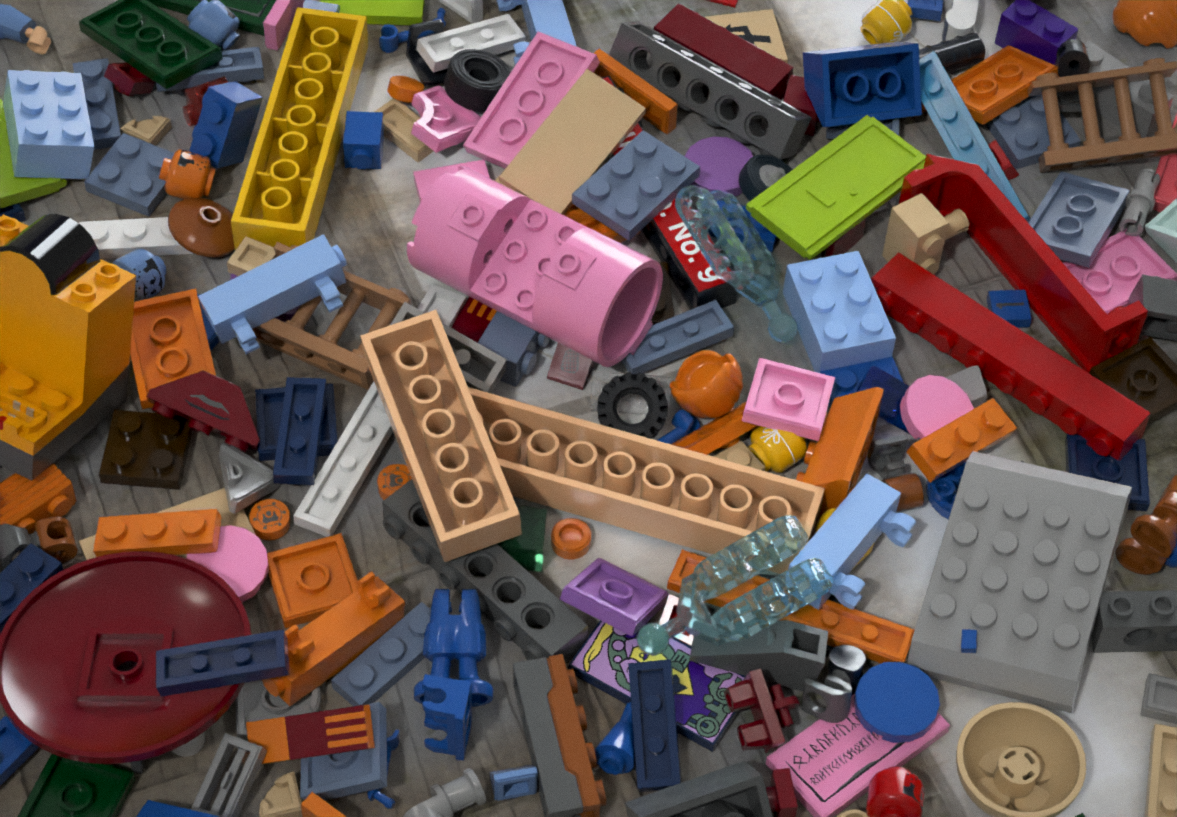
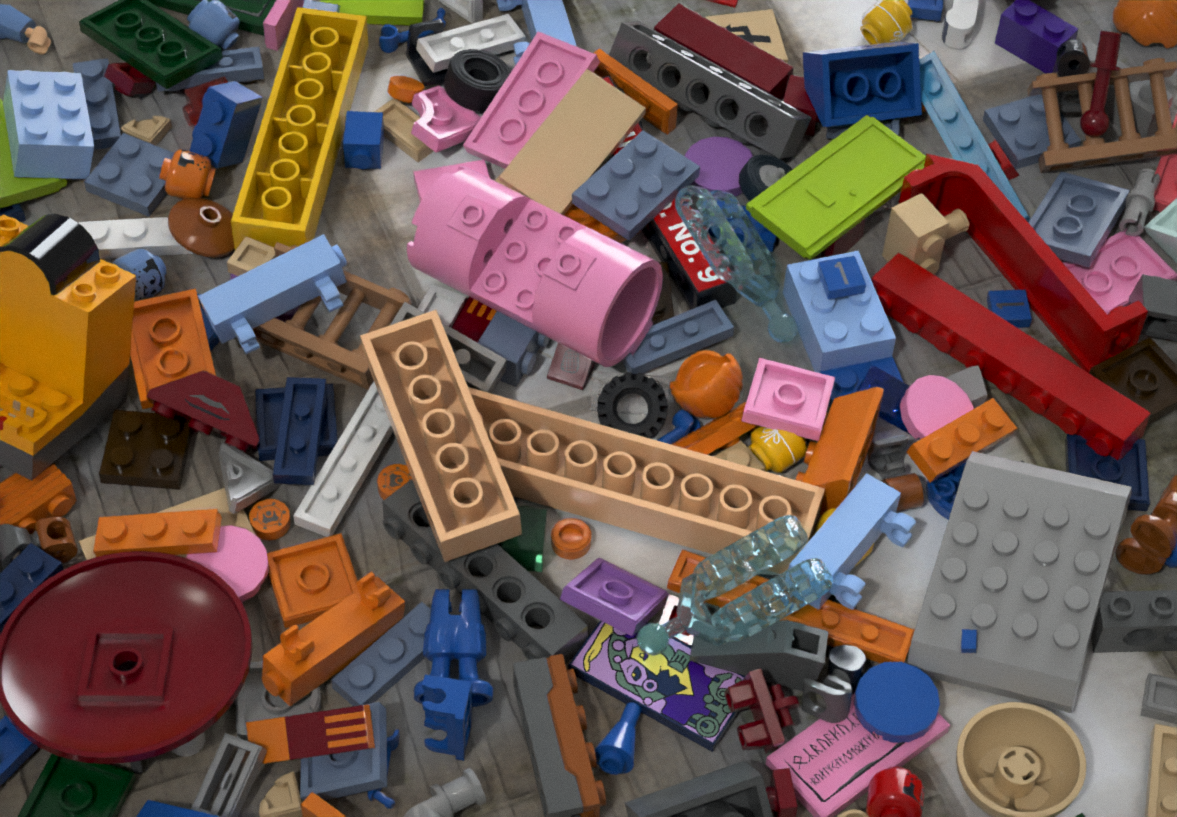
dark blue plate [156,629,289,697] -> none
medium blue slope [490,765,538,801] -> none
dark blue plate [628,659,681,792] -> none
black axle [919,33,986,74] -> none
orange tile [952,45,1059,125] -> none
none -> blue tile [817,256,866,299]
none -> dark red pin [1080,31,1122,137]

